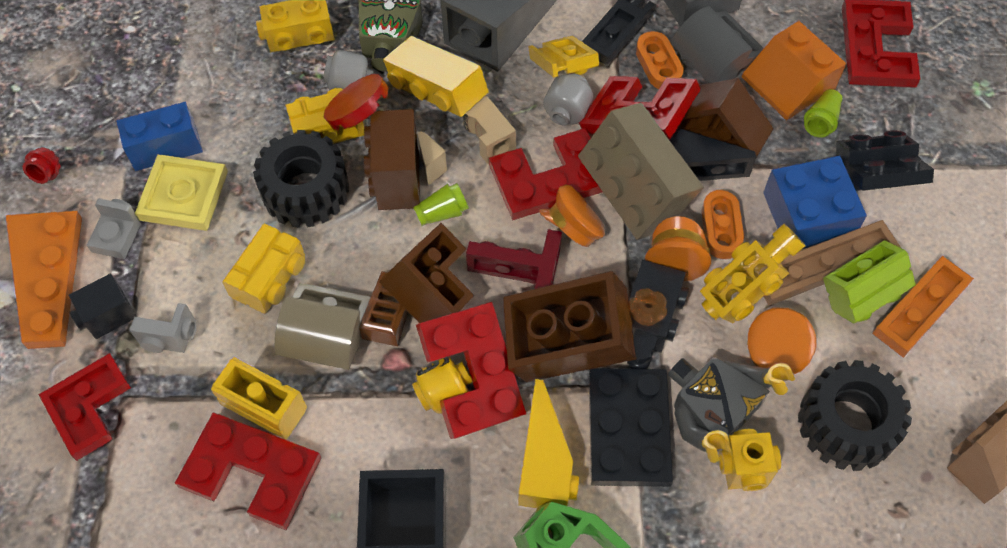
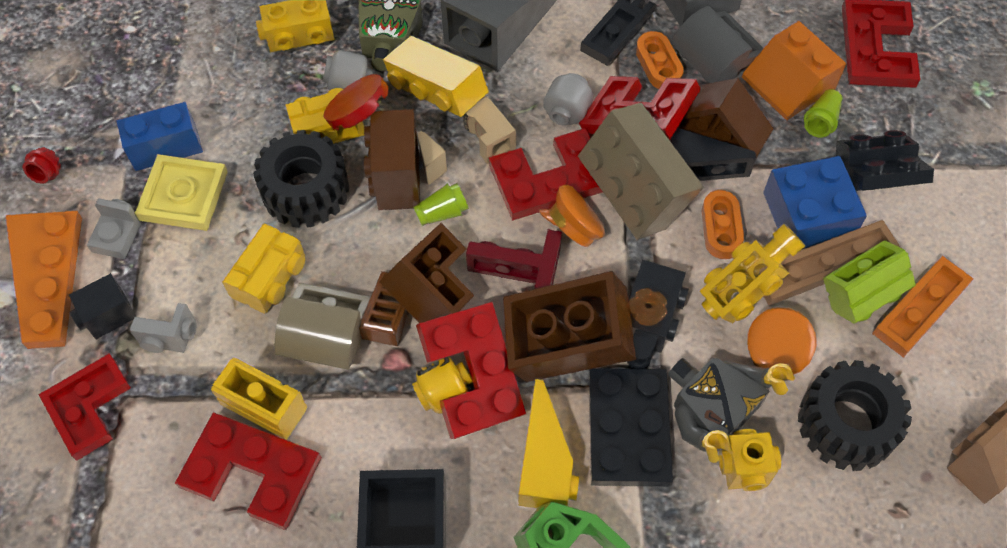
yellow plate [528,35,599,78] -> none
orange piece [645,216,711,282] -> none

